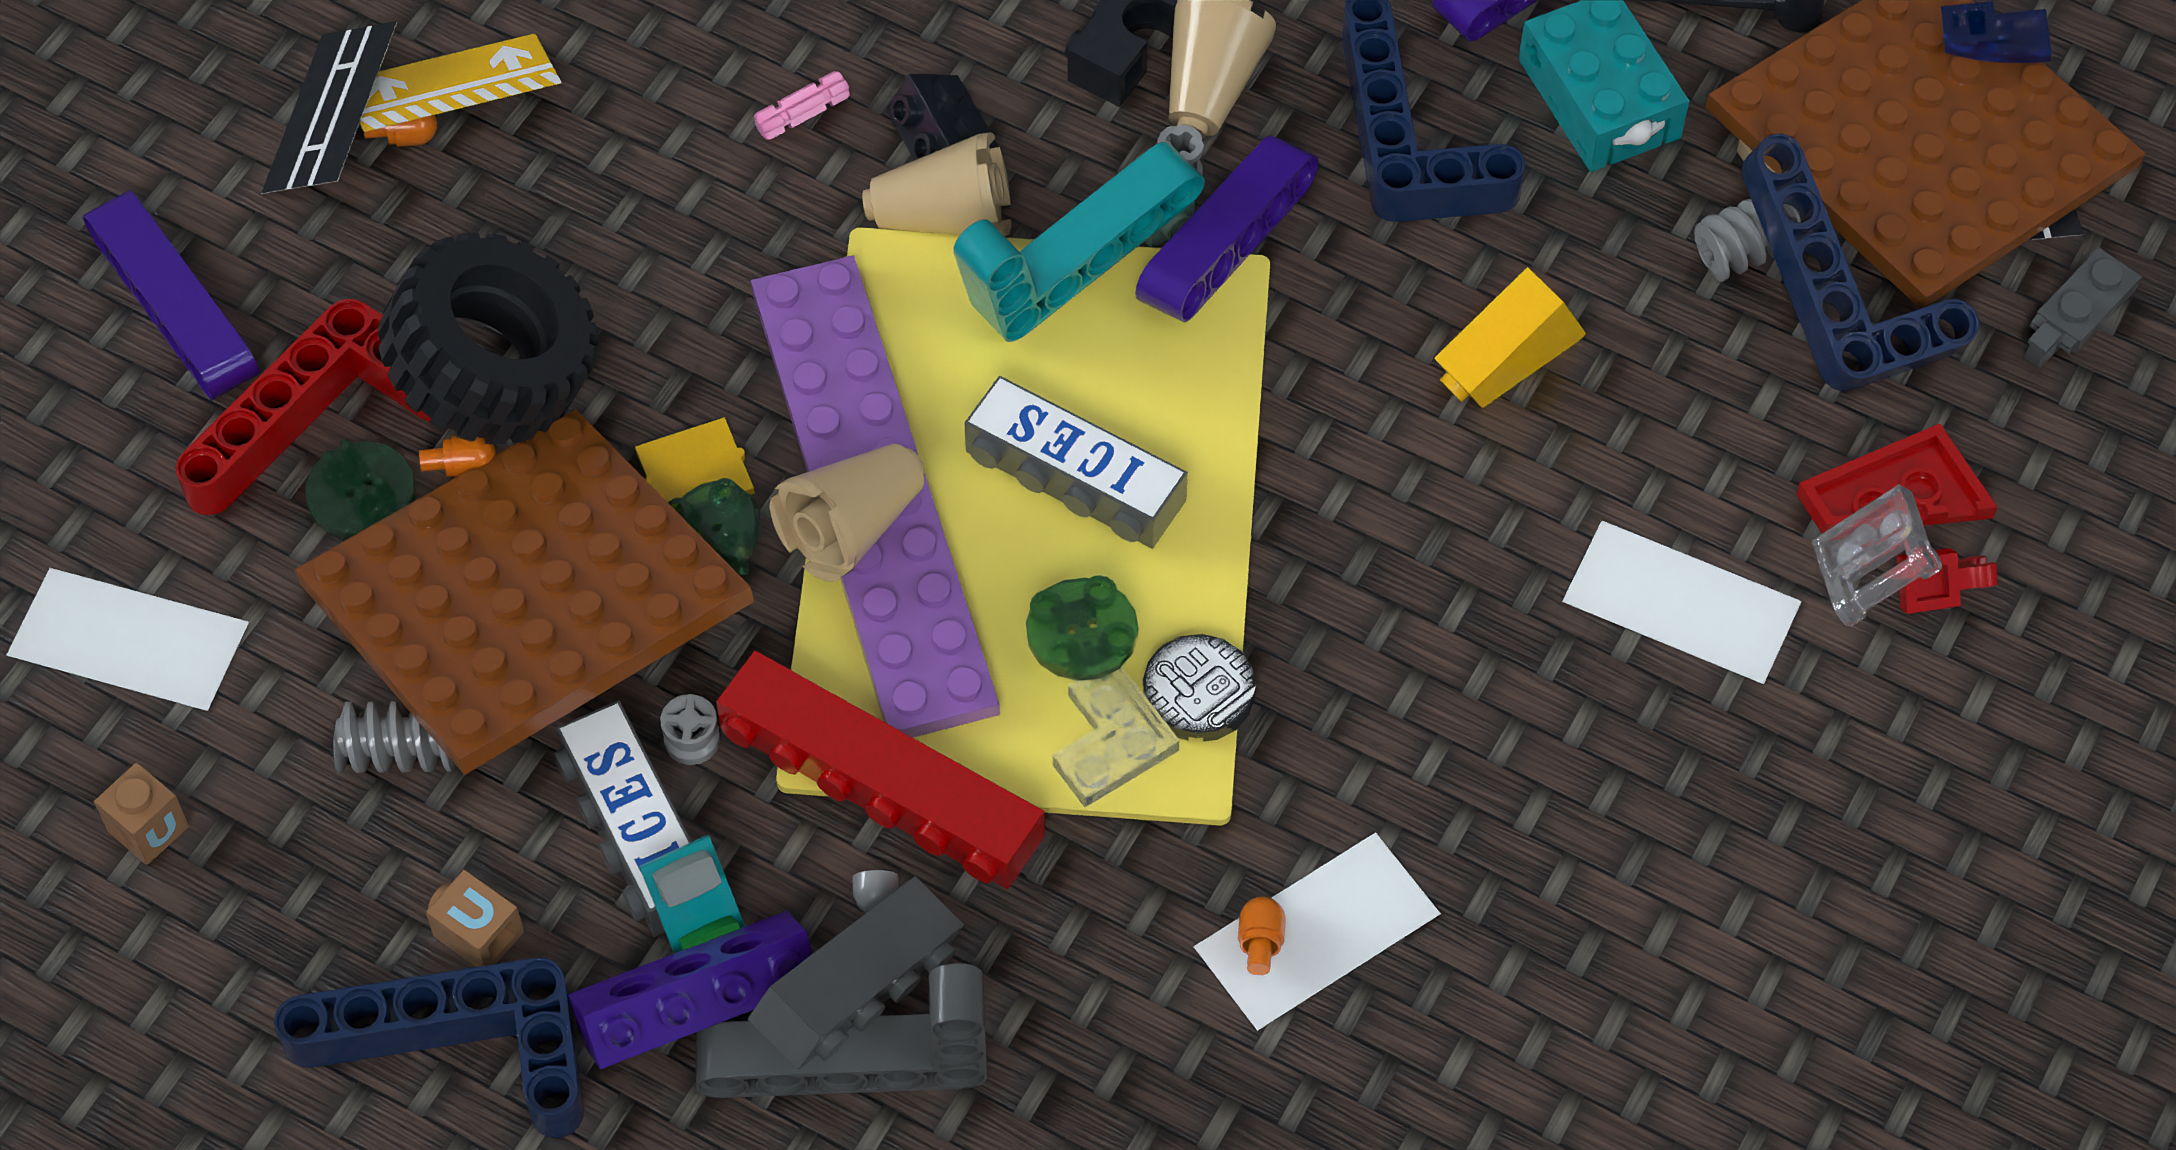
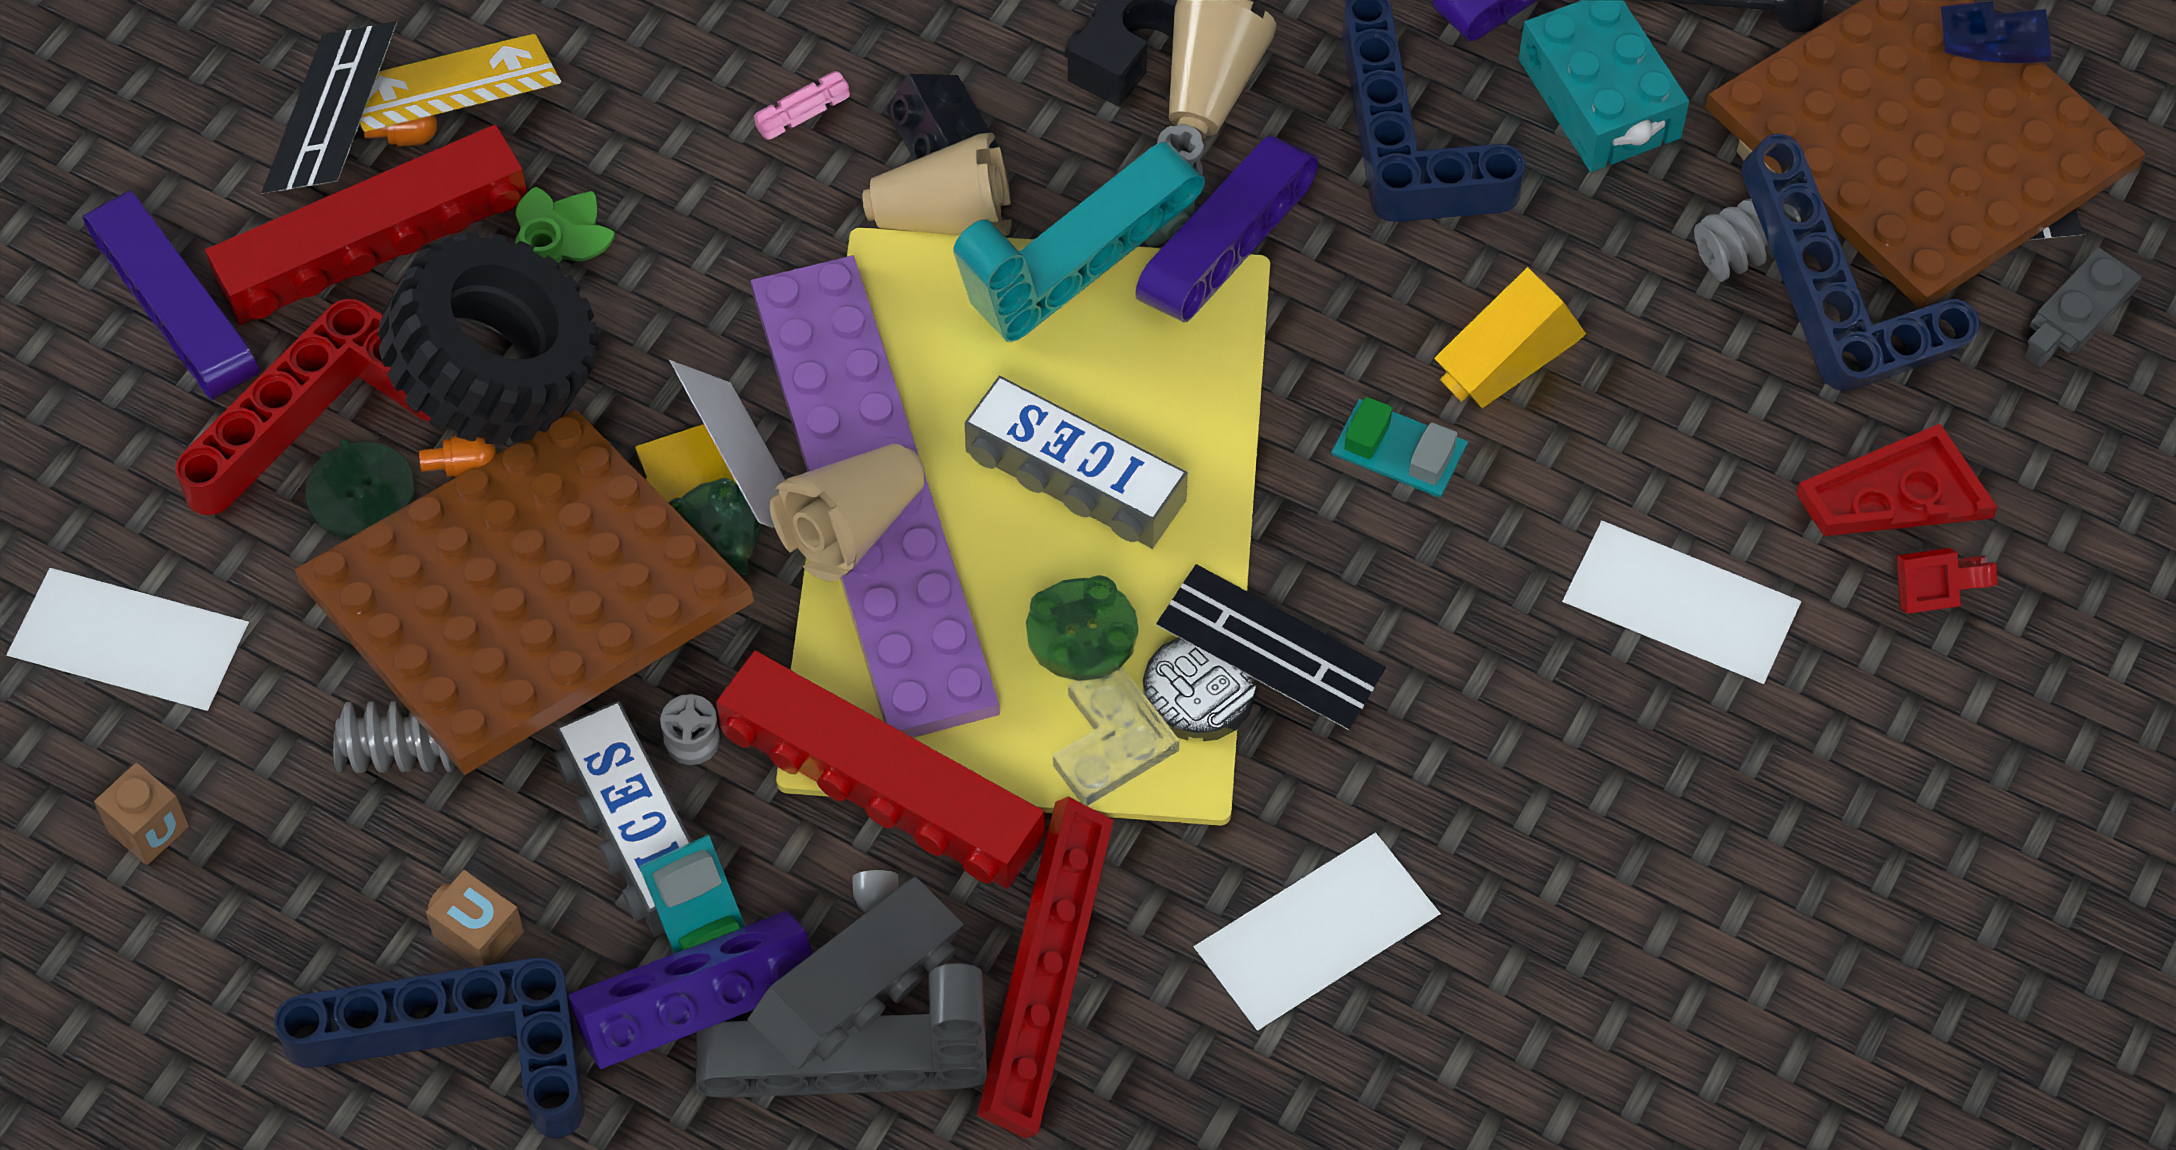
orange cylinder [1238,896,1286,975] -> none
clear plate [1812,484,1942,627] -> none
none -> red brick [205,124,527,326]
none -> bright green plate [515,187,615,263]
none -> white sticker [669,360,785,528]
none -> red plate [977,796,1114,1138]
none -> black sticker [1156,564,1386,730]
none -> piece [1331,397,1468,498]

